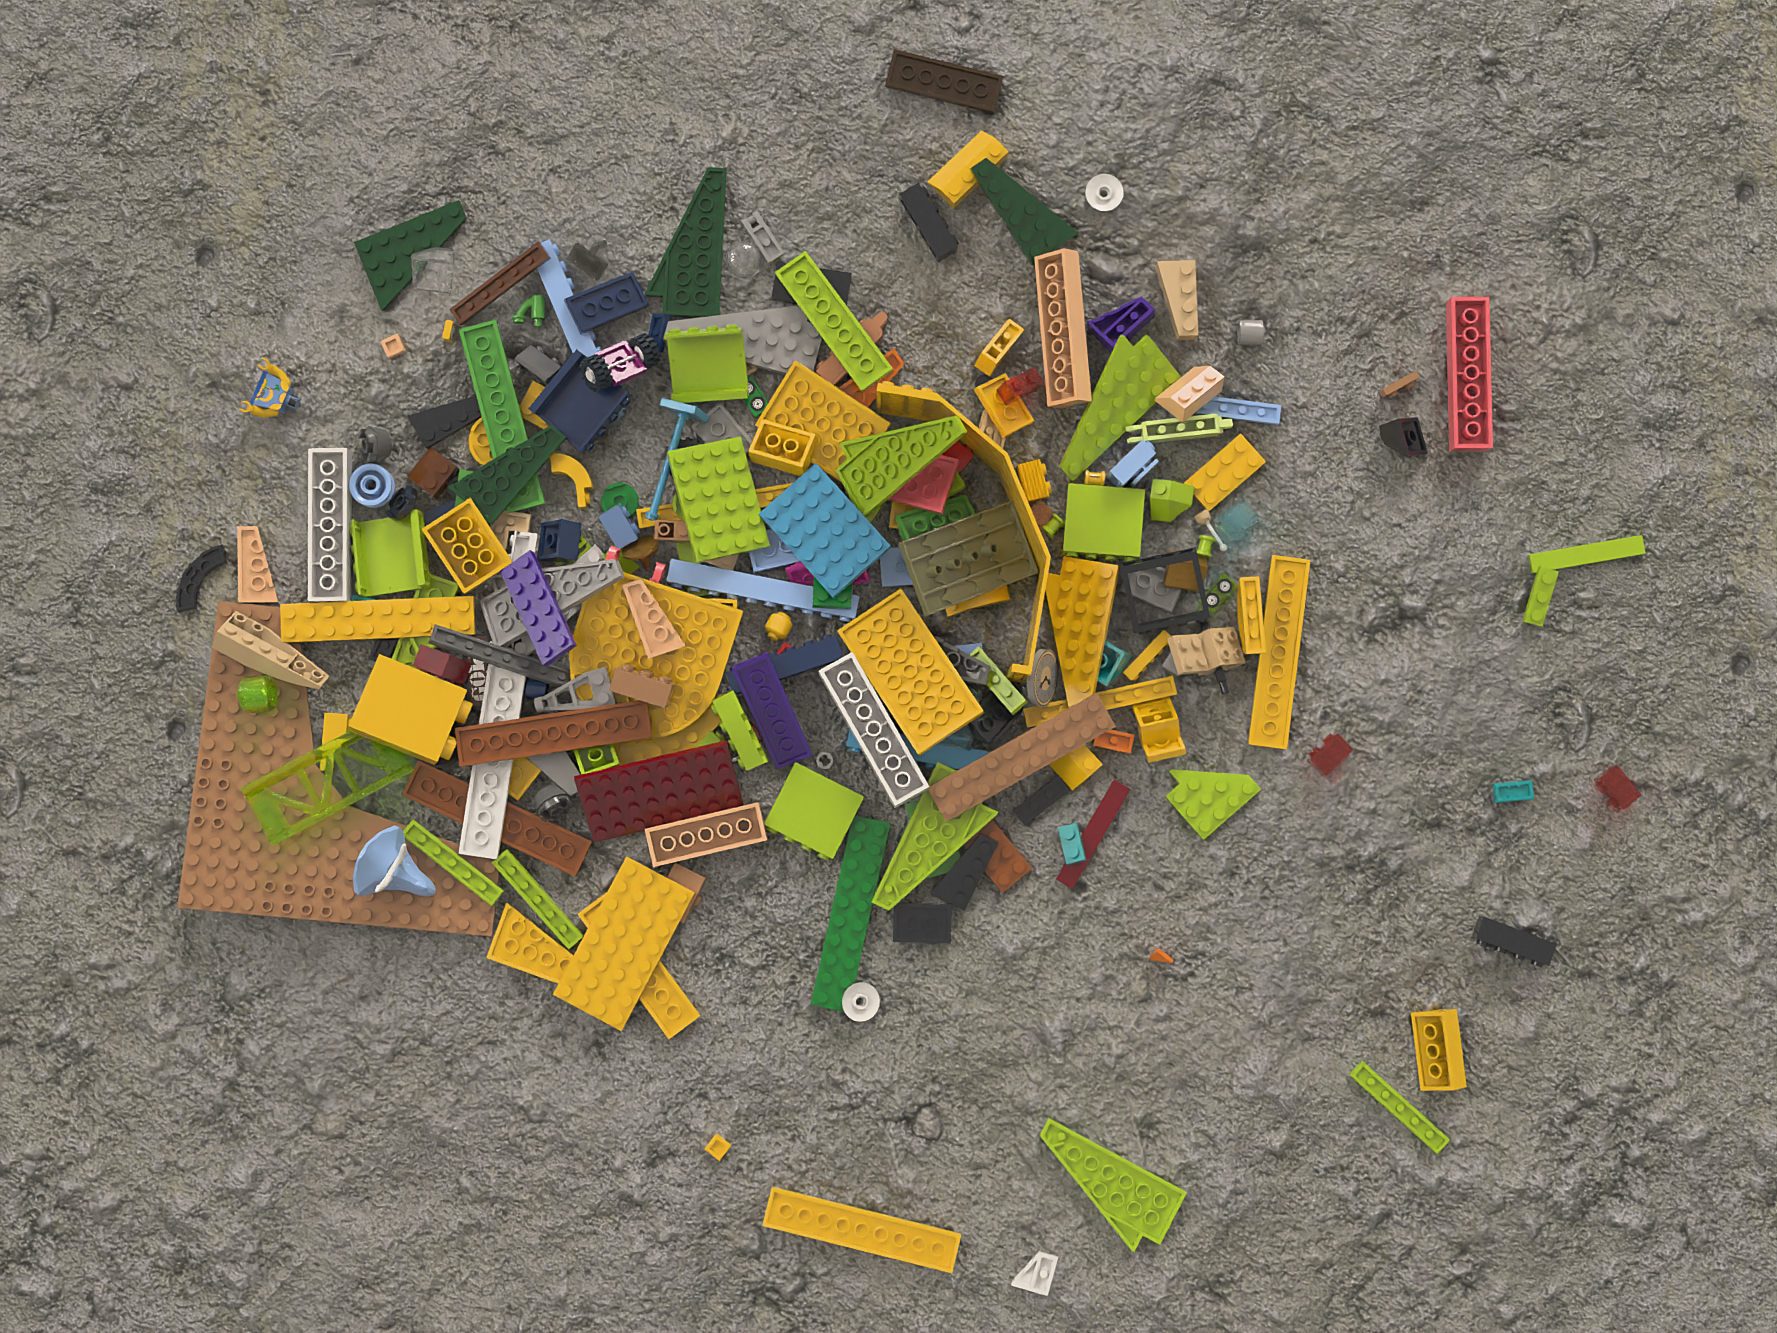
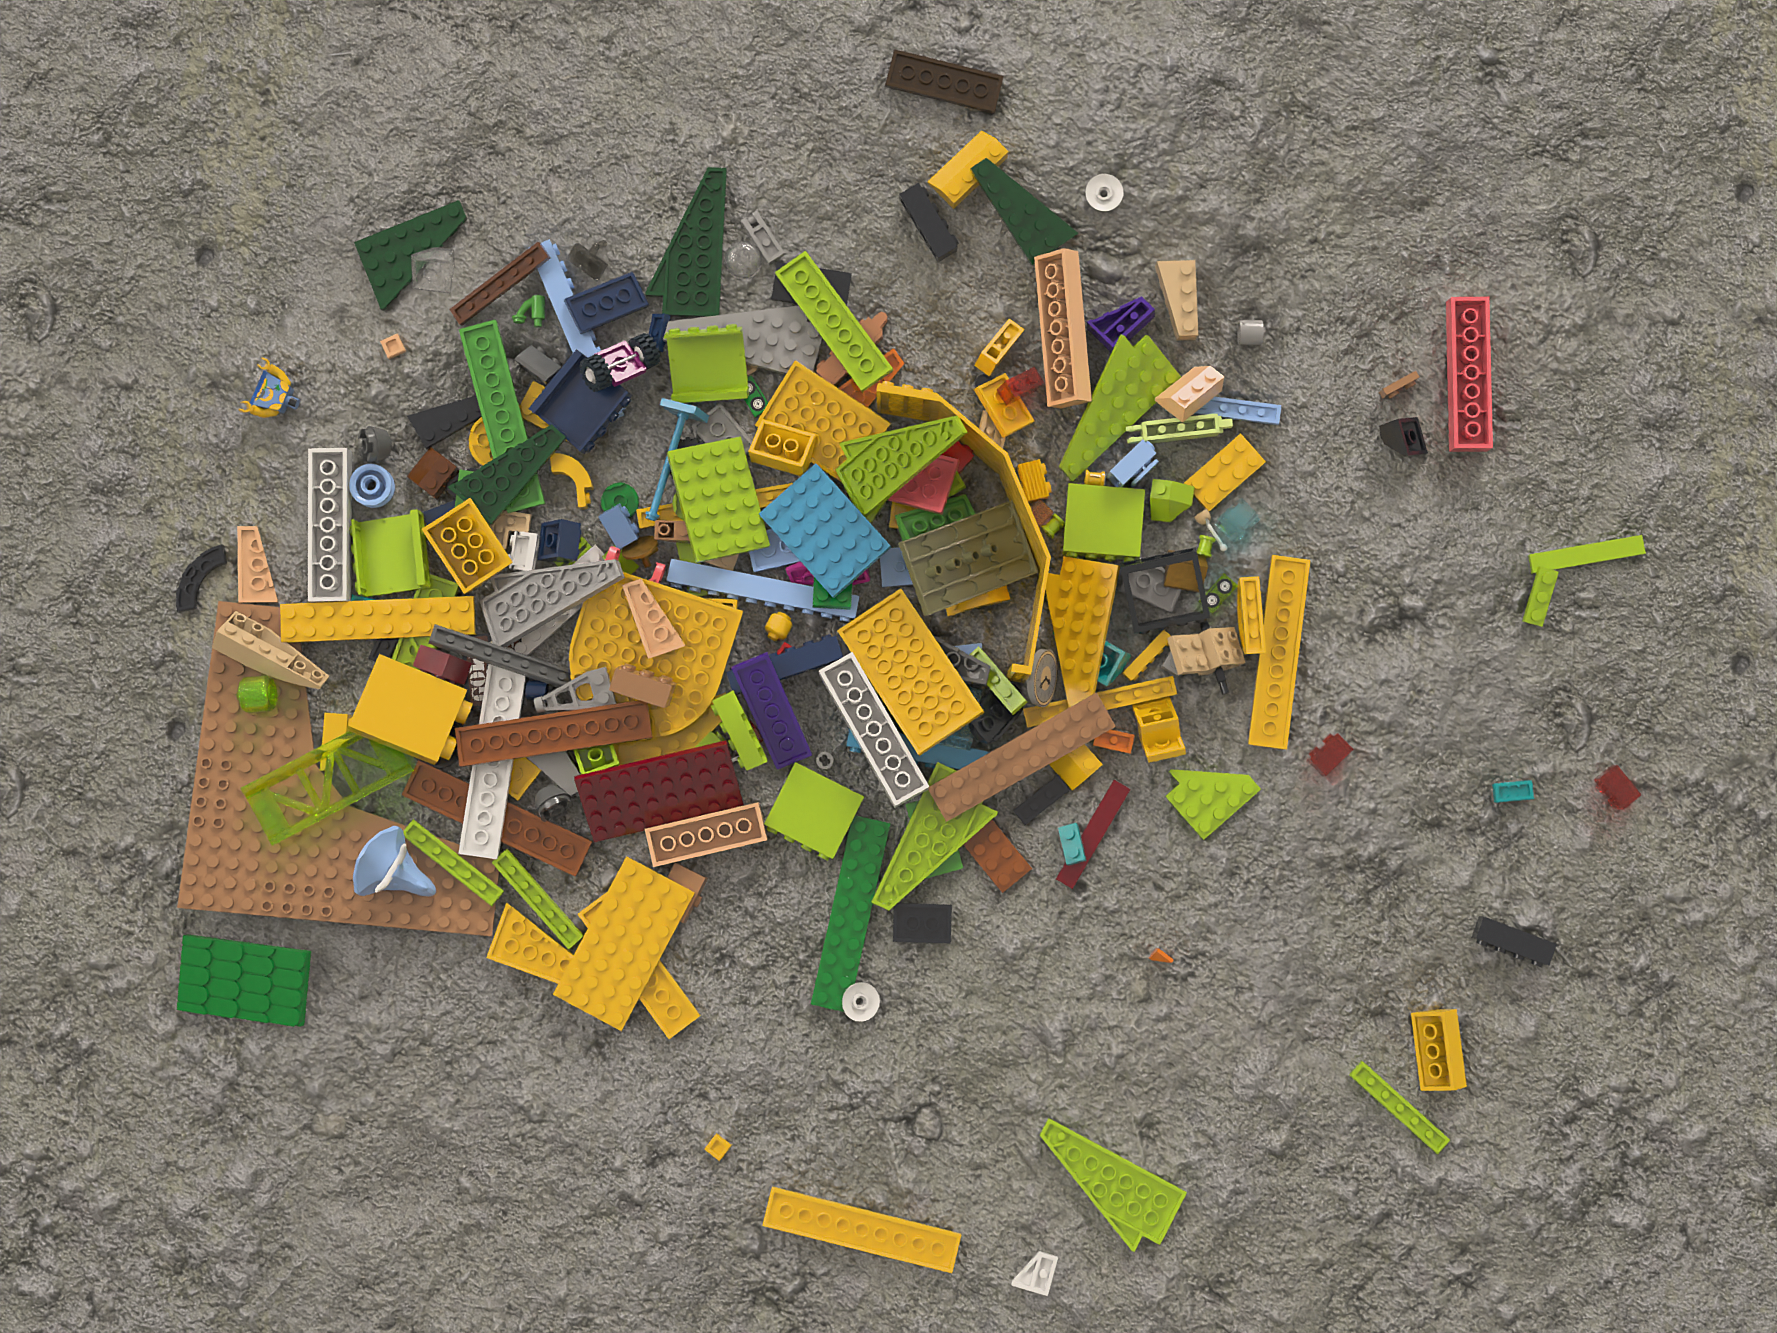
black tile [387,485,418,522] -> none
yellow tile [442,320,456,343] -> none
plate [500,550,577,667] -> none
black wing [930,833,999,911] -> none
none -> green piece [177,934,311,1027]

